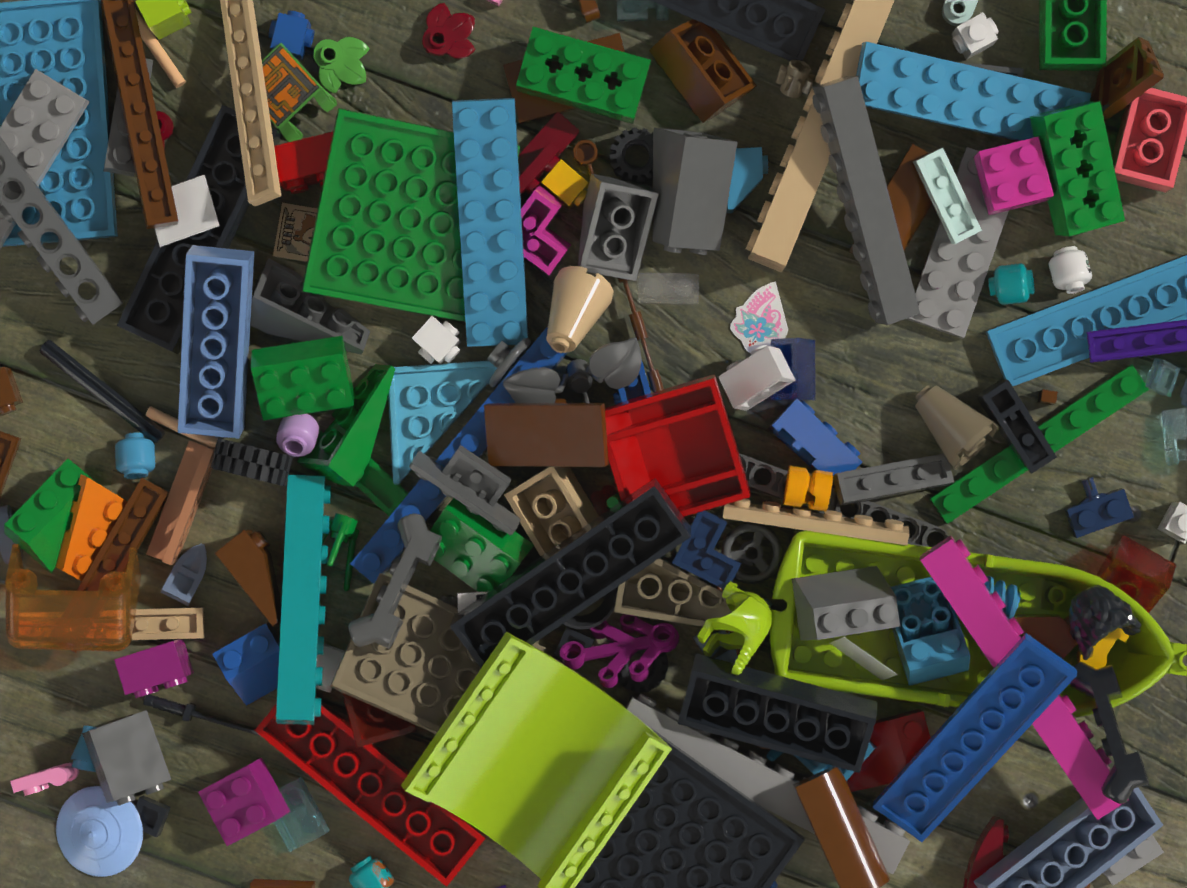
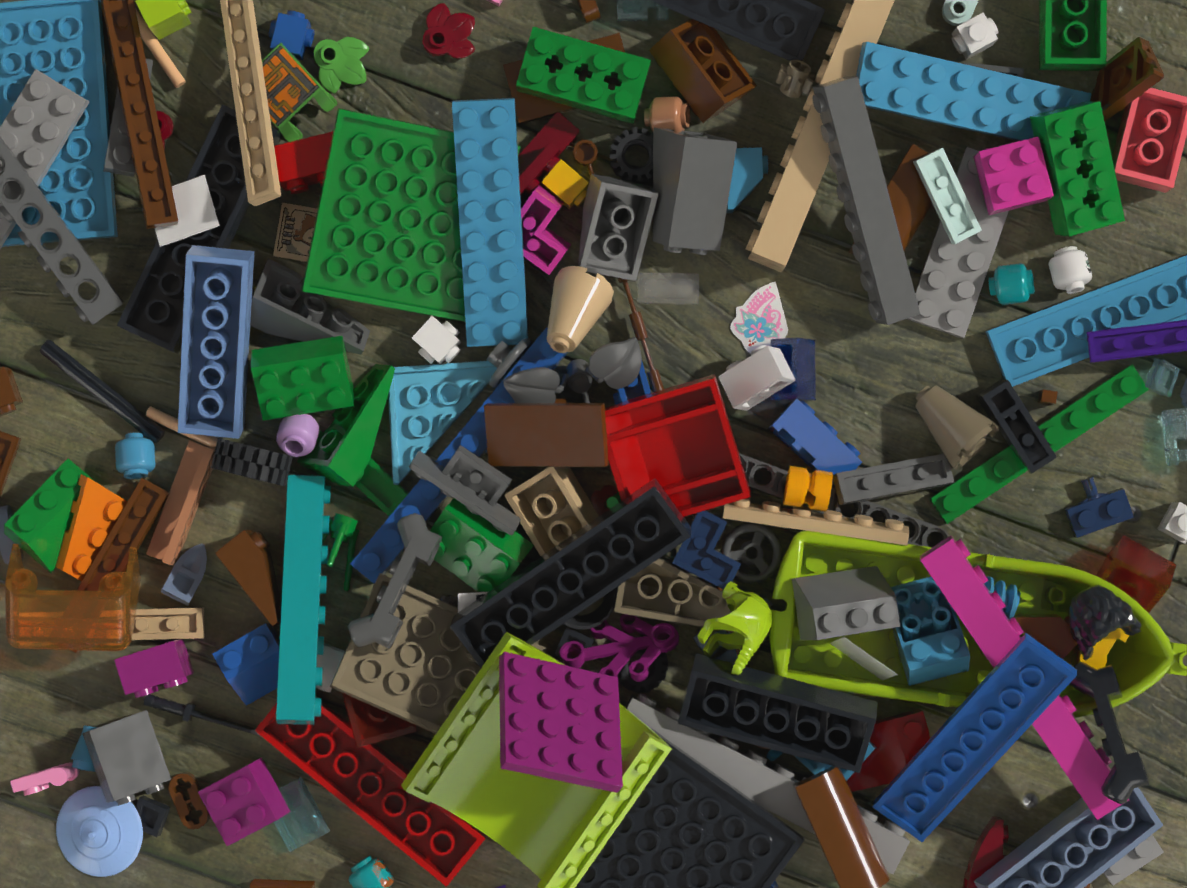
none -> reddish brown beam [169,772,210,830]
none -> magenta plate [499,652,623,793]
none -> nougat head [644,96,690,133]

